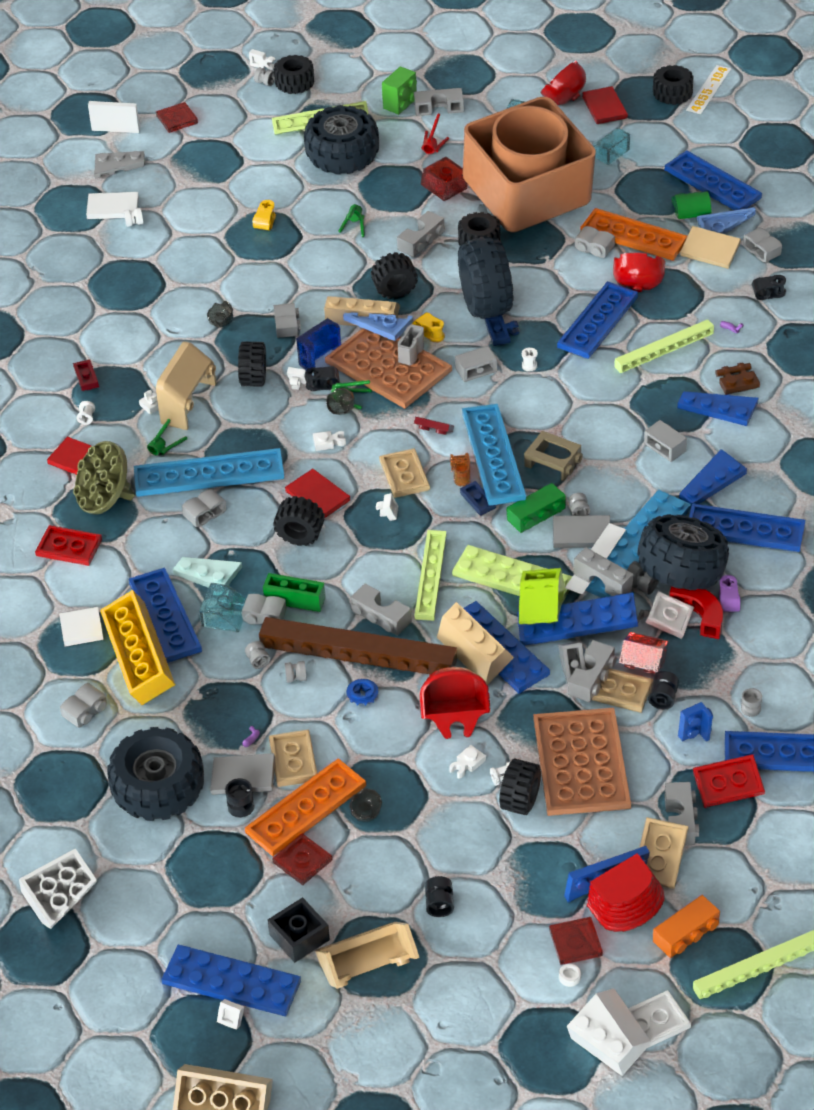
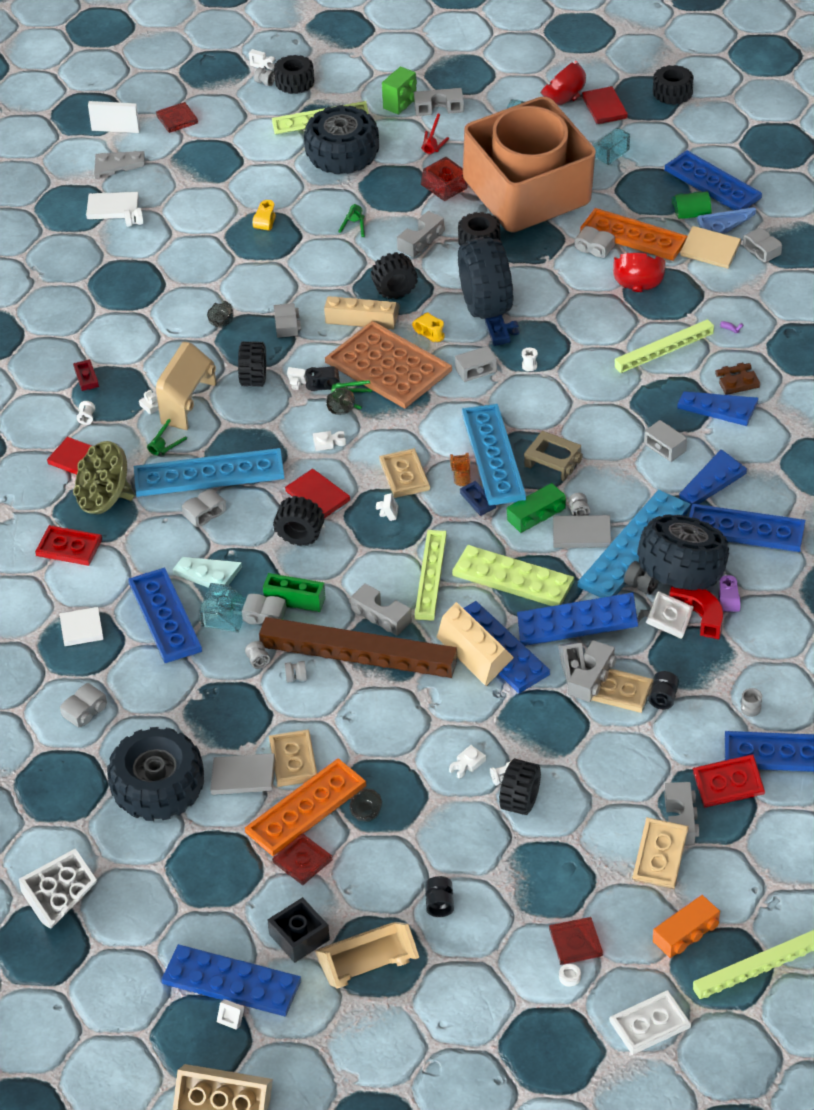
yellow brick [100,590,175,705] -> none
black wheel [225,778,254,818] -> none
medium lavender piece [242,726,260,747] -> none
clear blue panel [296,318,341,370] -> none
medium blue wing [343,313,414,341] -> none
blue gear [346,679,378,706] -> none
light grey brick [398,324,424,365] -> none
dark red plate [414,417,454,435] -> none
red piece [420,667,491,739] -> none
lime slope [519,568,565,625] -> none
nougat plate [533,708,631,816] -> none
blue plate [557,281,638,359] -> none
blue wing [564,846,650,903] -> none
white sticker [565,523,626,594] -> none
white wedge [567,988,651,1076] -> none
light grey arch [573,547,633,596] -> none
red piece [587,853,665,932] -> none
clear red brick [619,632,669,673] -> none
blue bracket [678,702,713,742] -> none
white sticker [686,65,732,114] -> none
black piece [751,275,786,300] -> none

